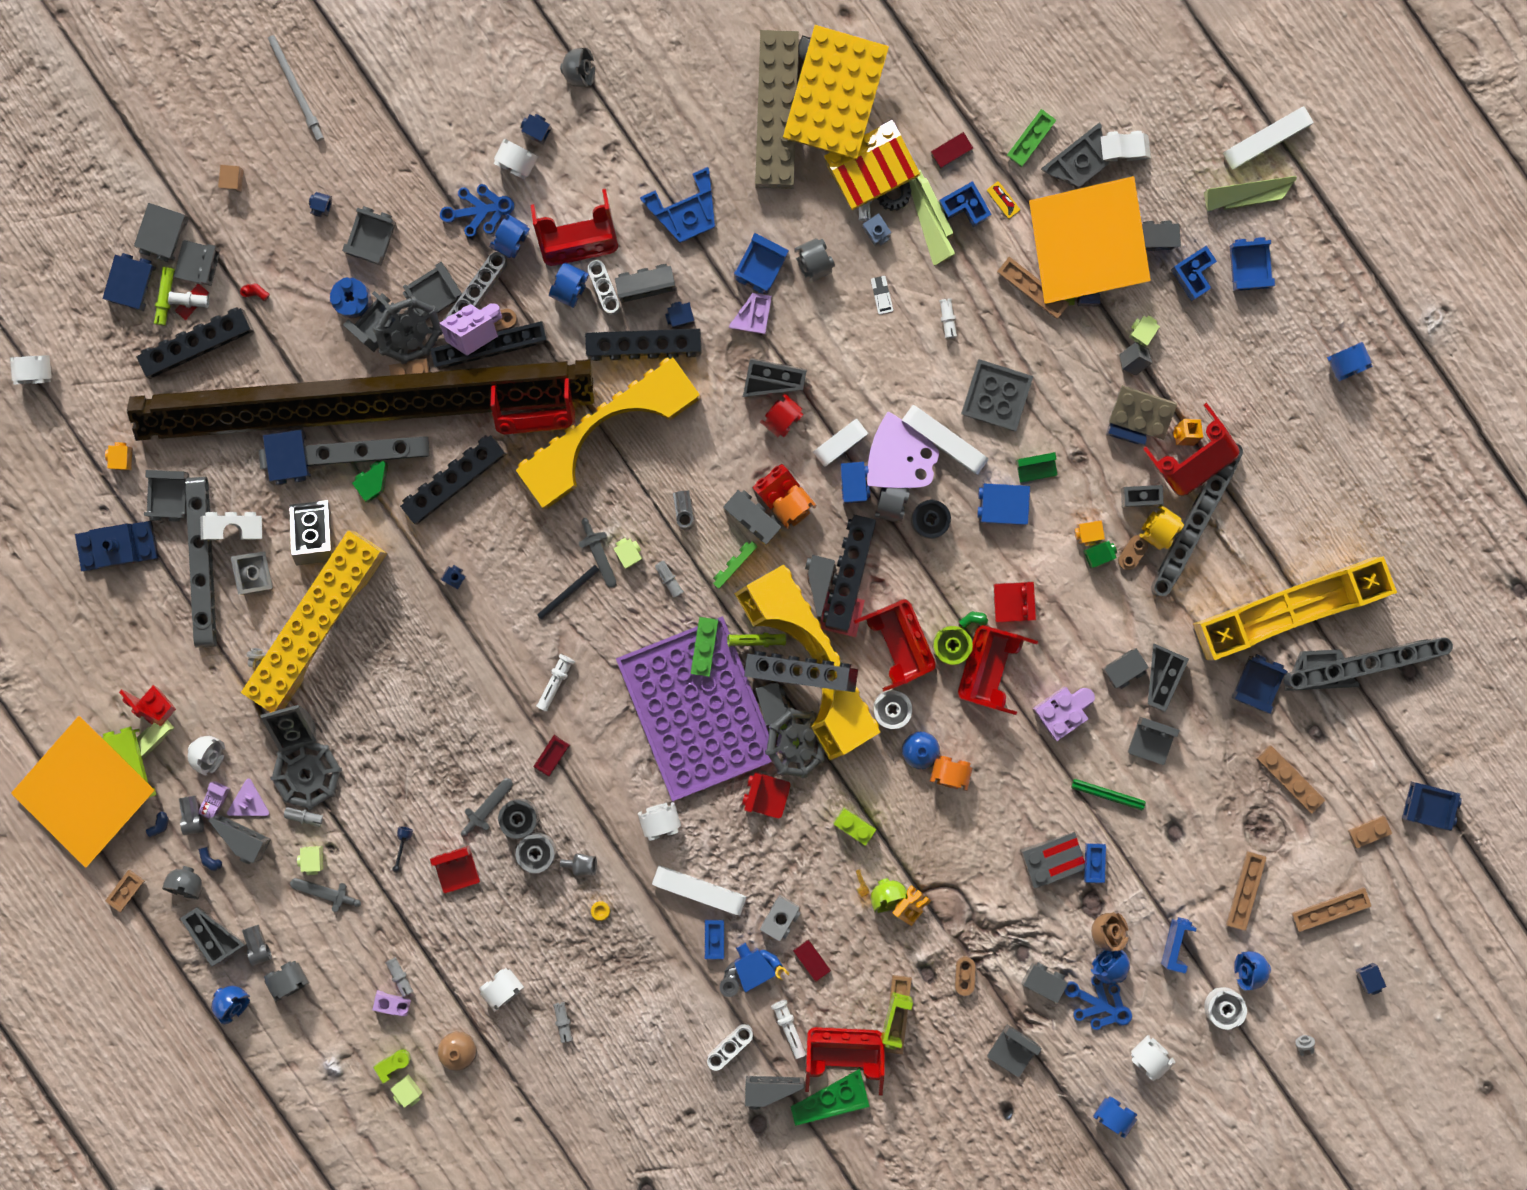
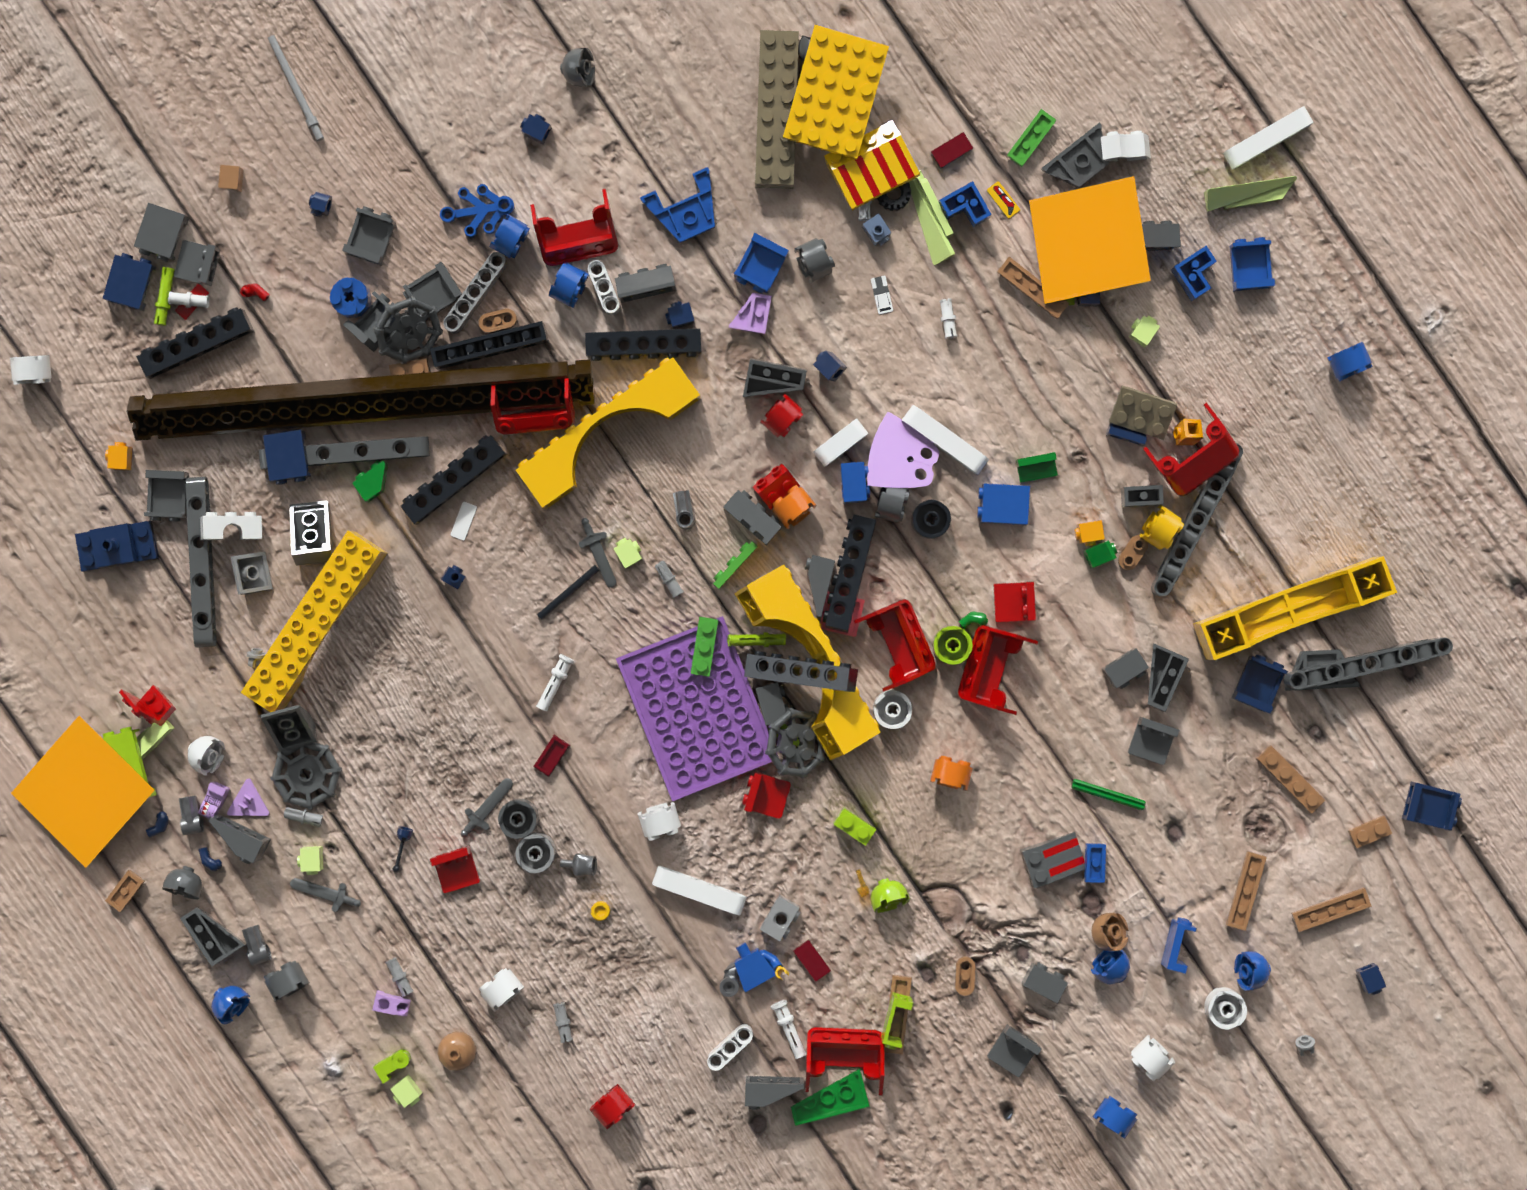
lavender brick [440,304,502,355] -> none
white brick [494,138,539,179] -> none
blue plate [705,920,724,959] -> none
light orange plate [892,885,931,926] -> none
blue cylinder [902,731,940,769] -> none
dark grey plate [961,359,1033,432] -> none
lavender brick [1033,687,1095,741] -> none
blue plant [1064,975,1132,1030] -> none
dark grey panel [1119,342,1152,375] -> none
none -> white sticker [450,502,477,540]
none -> red brick [589,1084,636,1130]
none -> dark blue brick [813,350,847,382]

